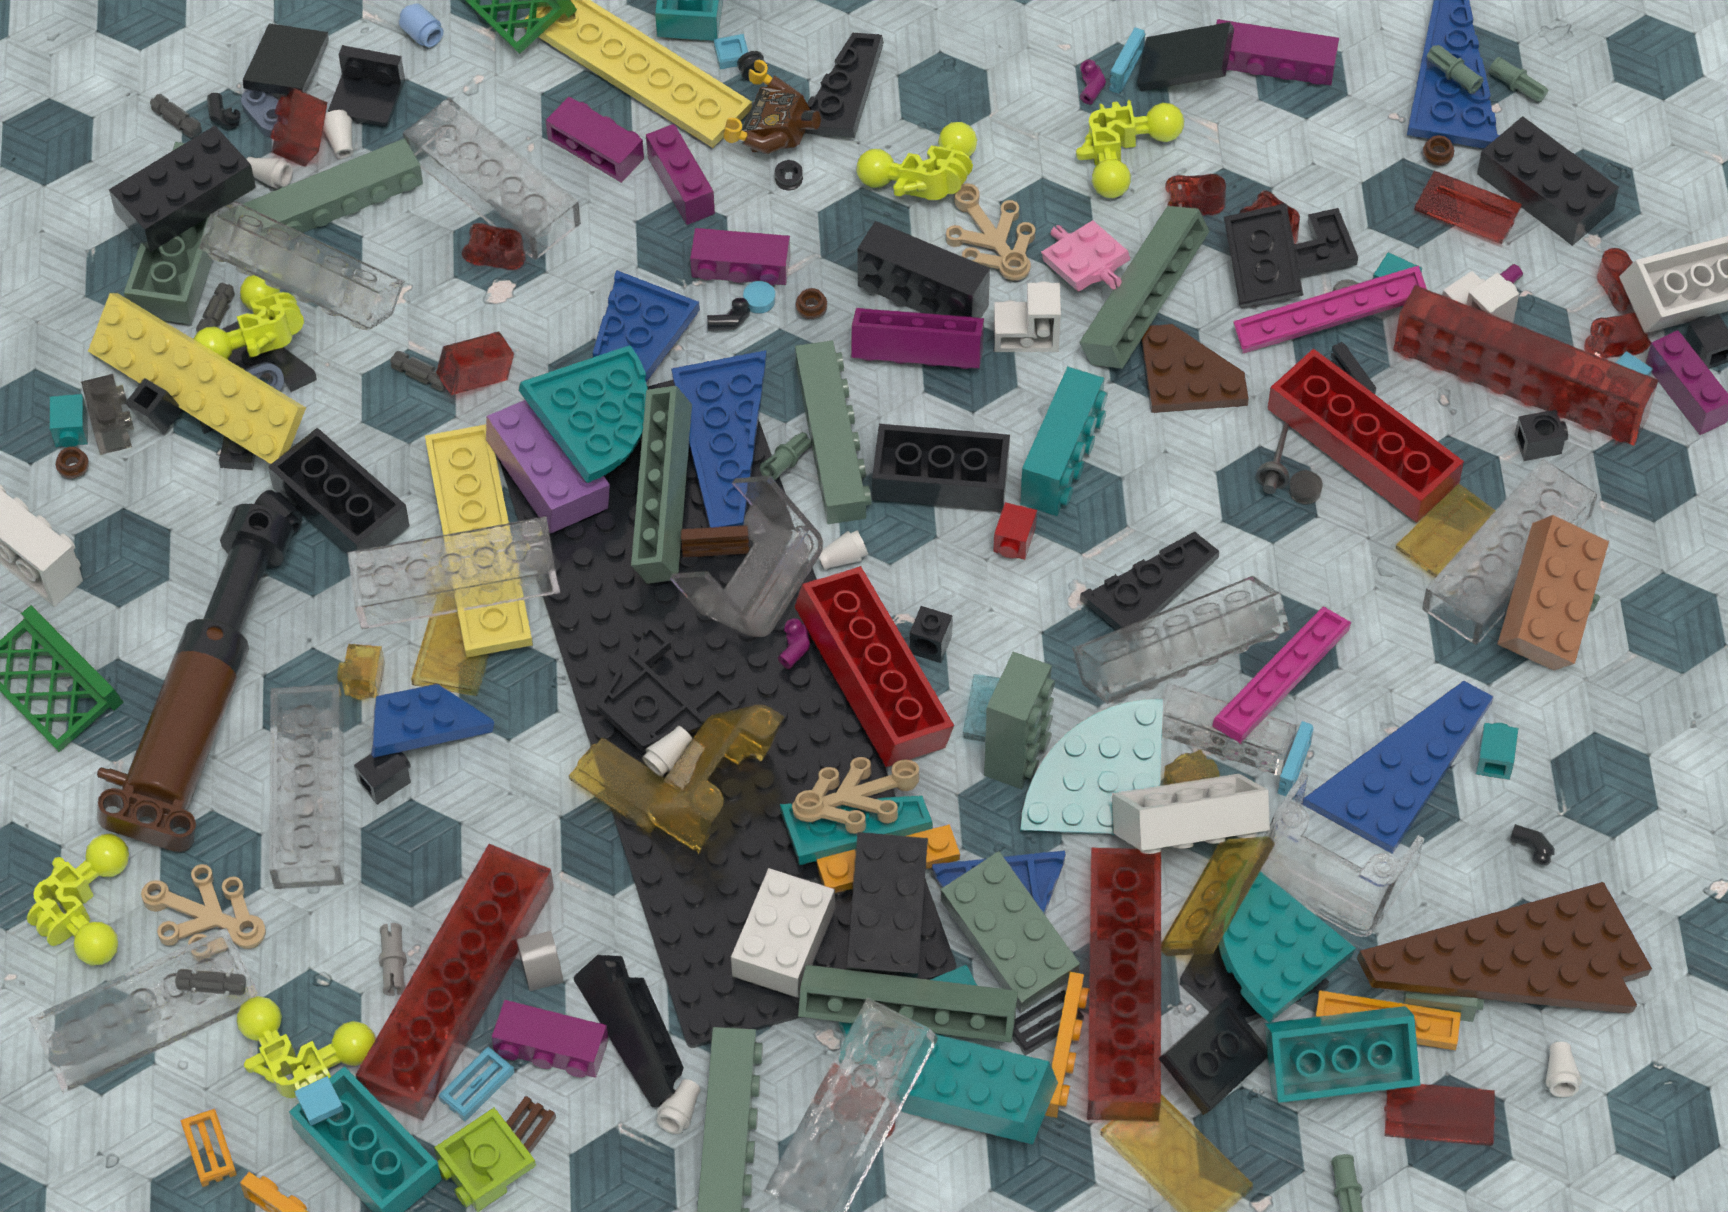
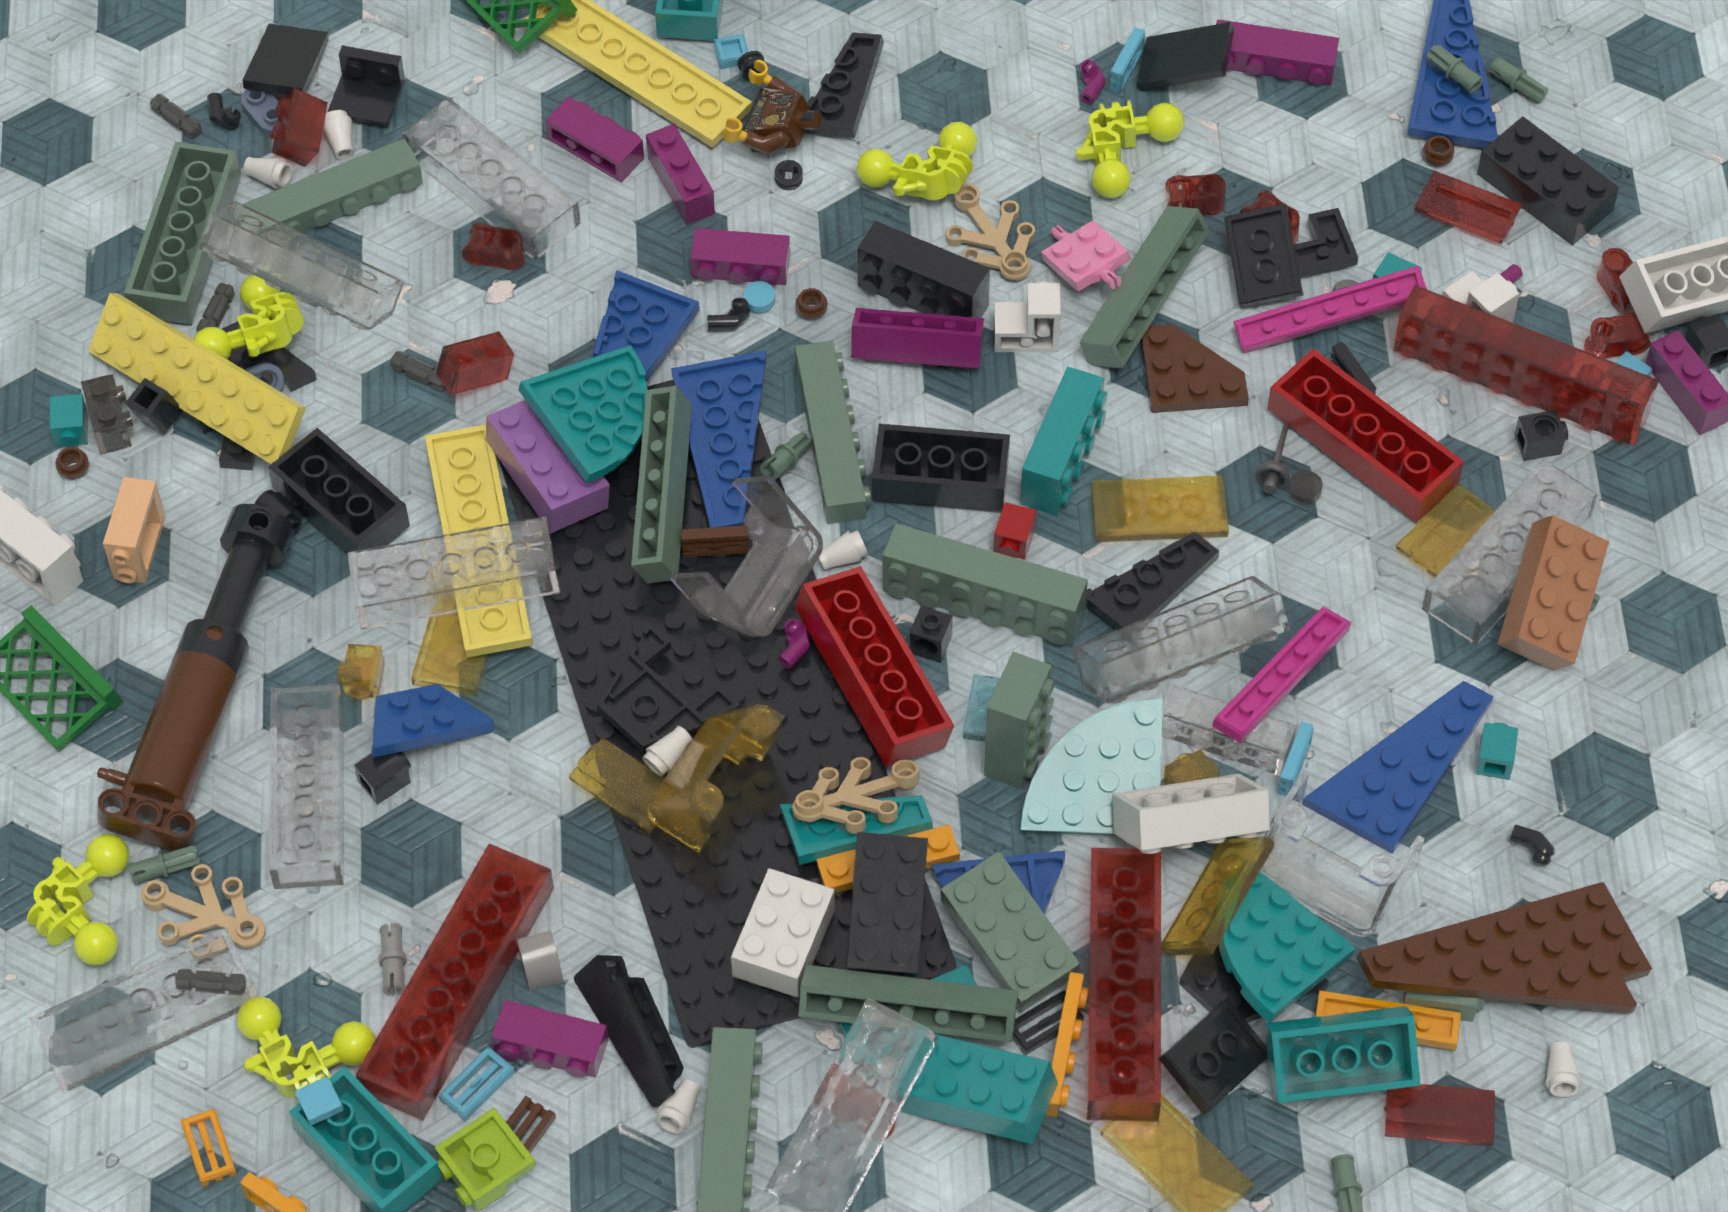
black brick [109,126,256,252] -> none
light blue brick [399,3,444,47] -> none
none -> light nougat window [103,477,166,583]
none -> sand green axle [128,845,200,885]
none -> sand green brick [882,523,1088,647]
none -> clear yellow tile [1091,475,1229,542]

